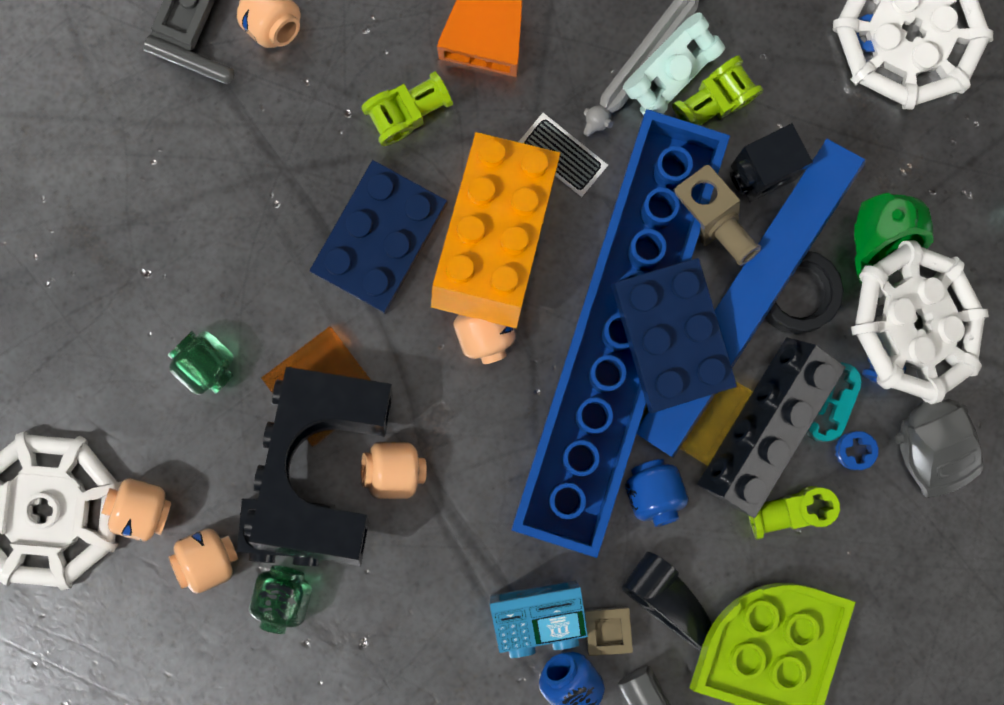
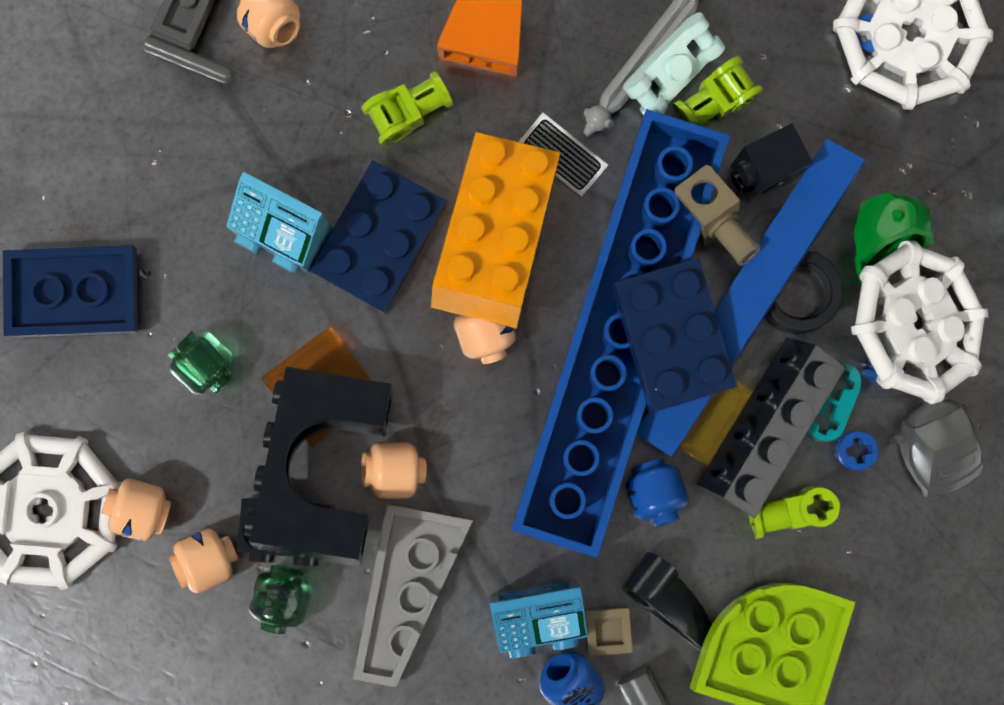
none -> dark blue plate [3,245,138,338]
none -> medium azure slope [226,172,333,274]
none -> light grey wing [353,504,473,688]

